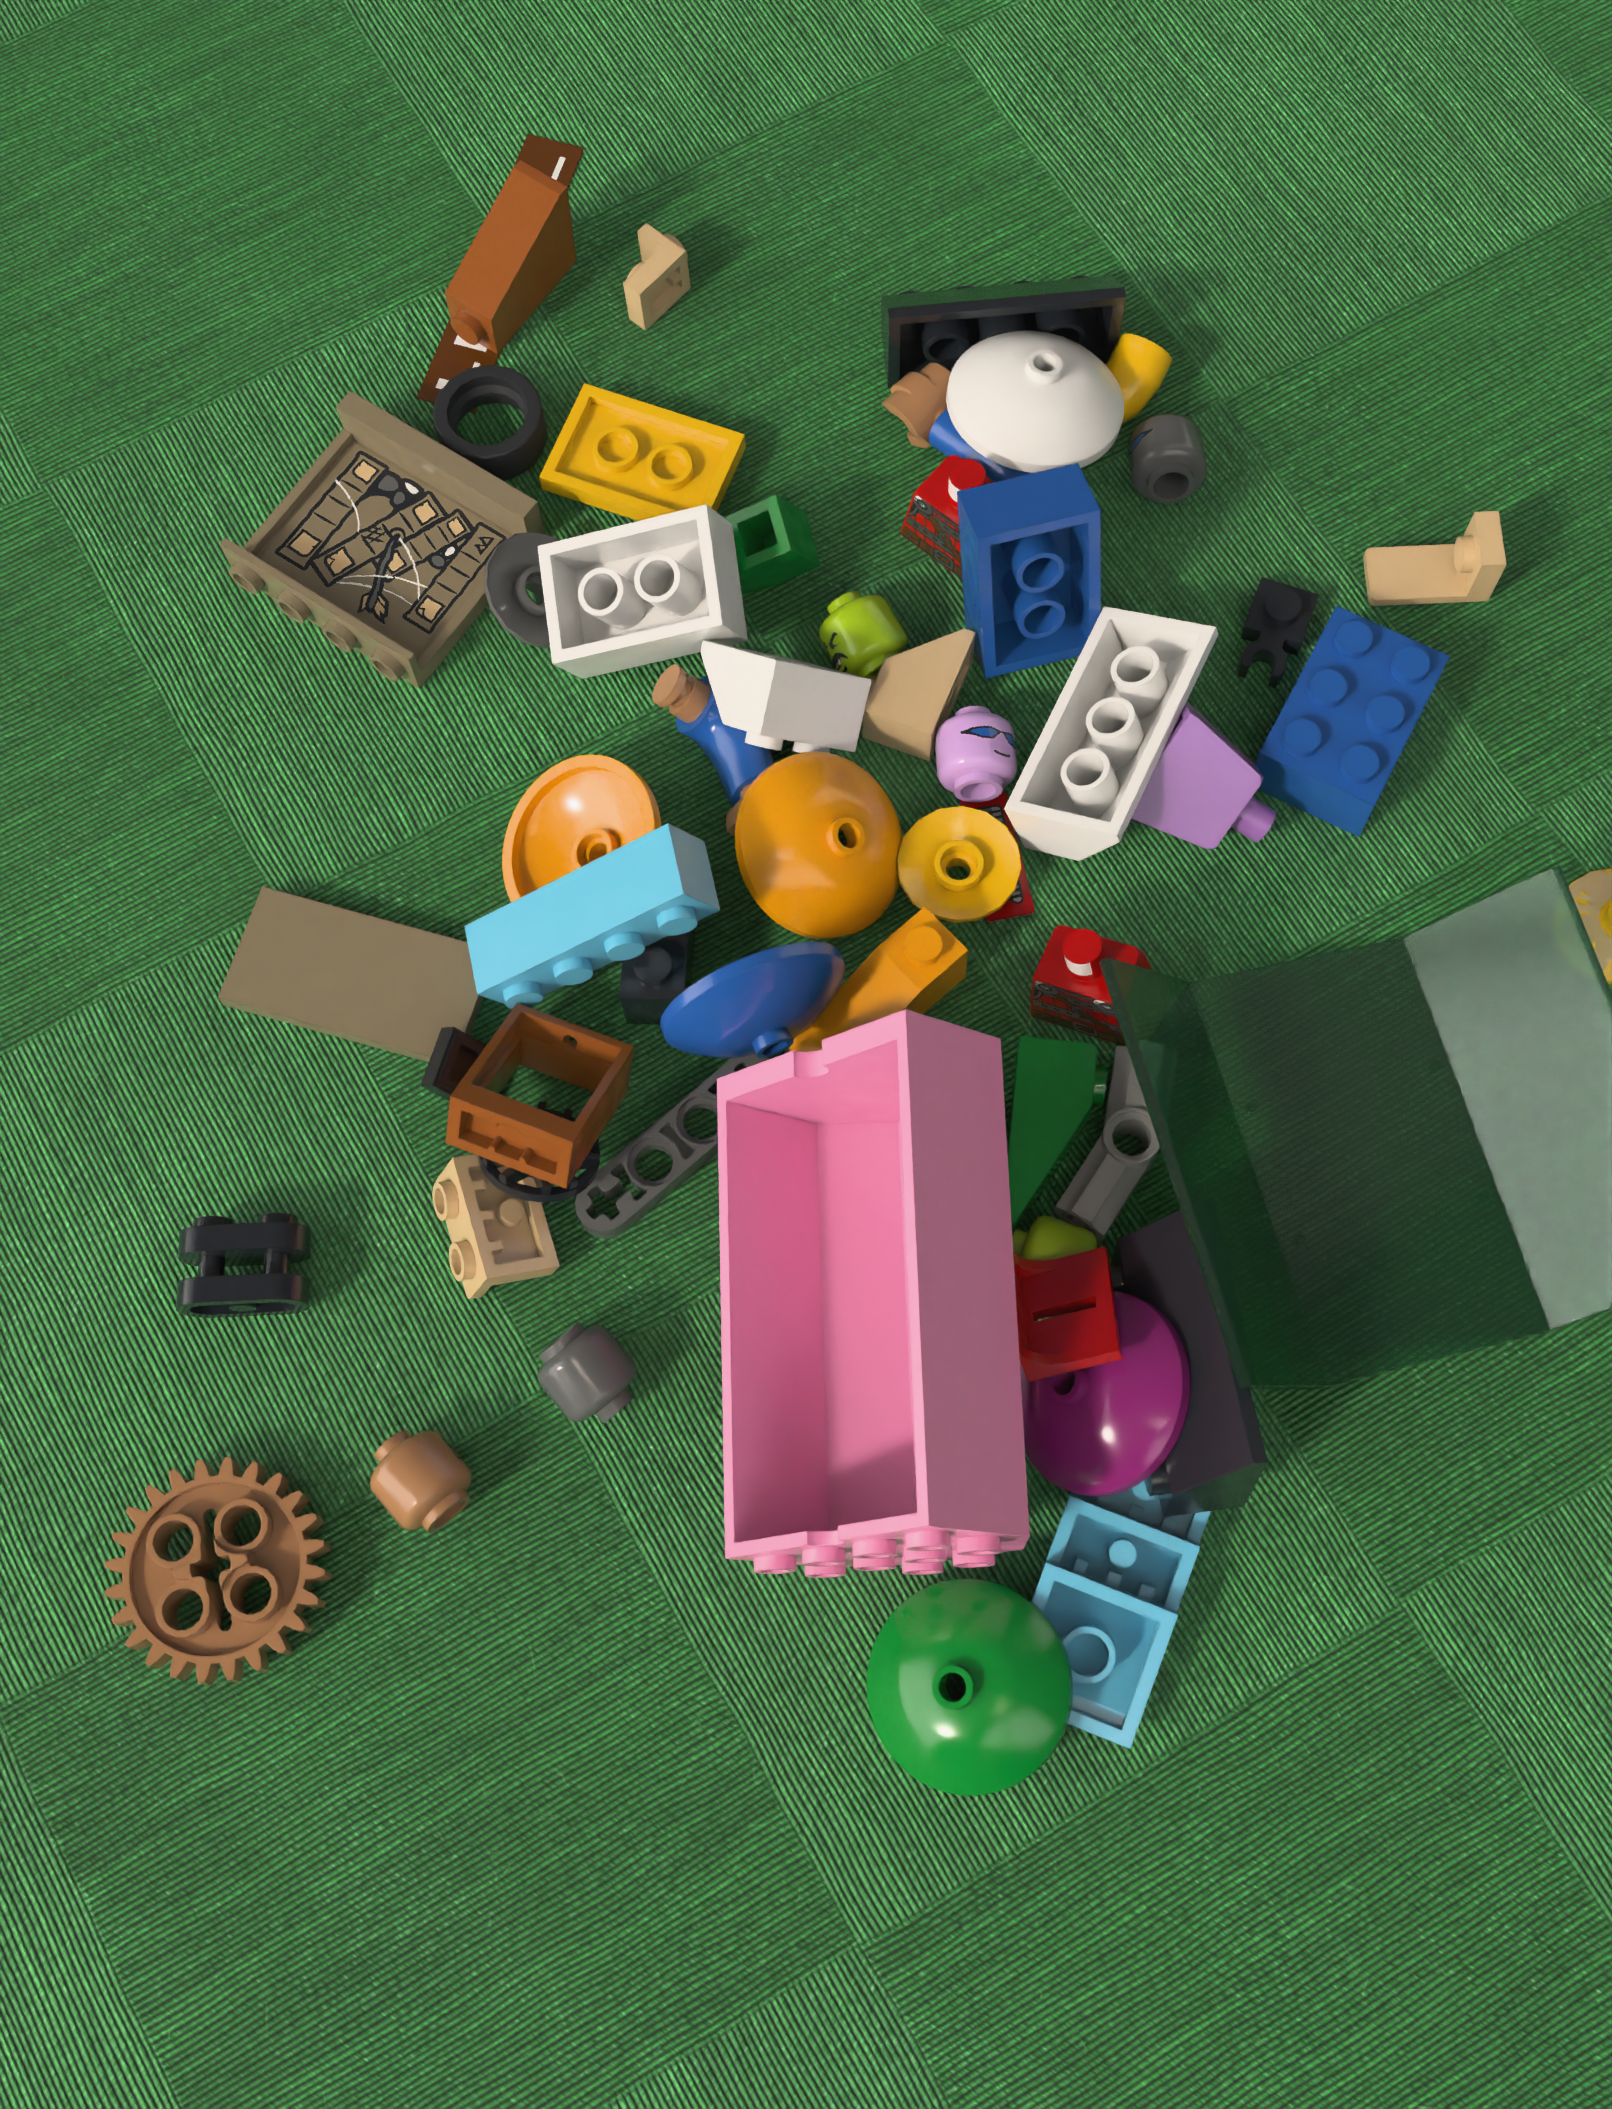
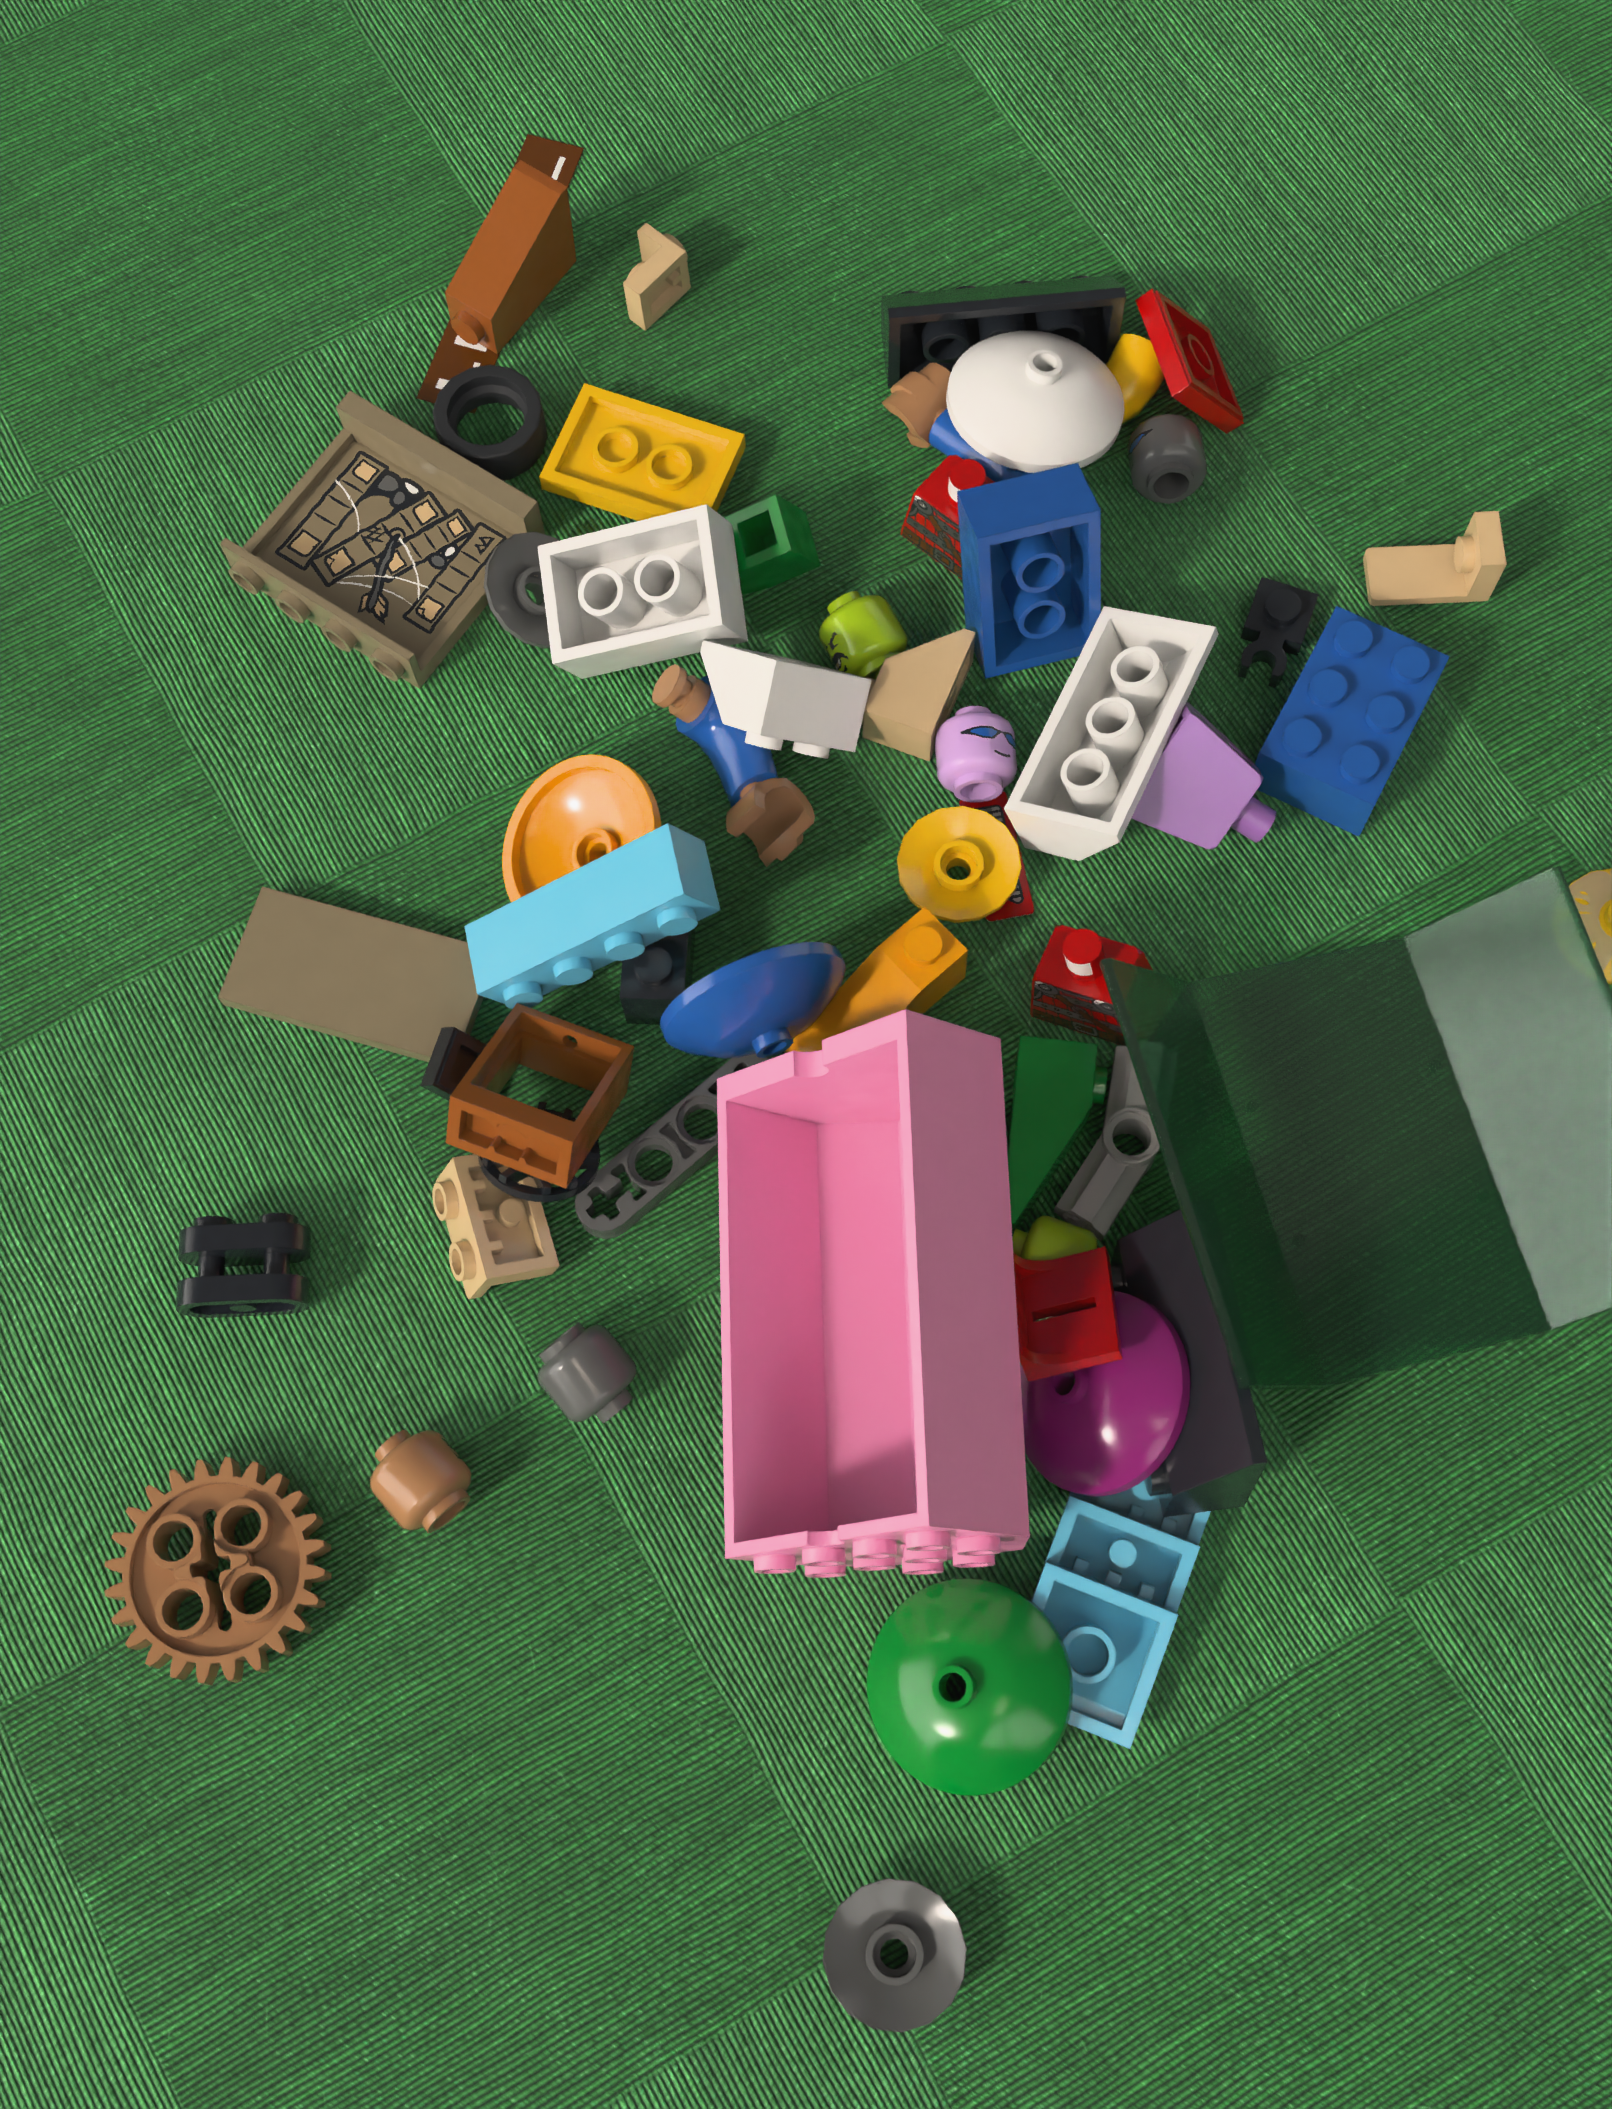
light orange dish [735,752,903,939] -> none
none -> dark grey dish [823,1878,967,2033]
none -> red tile [1135,288,1244,434]

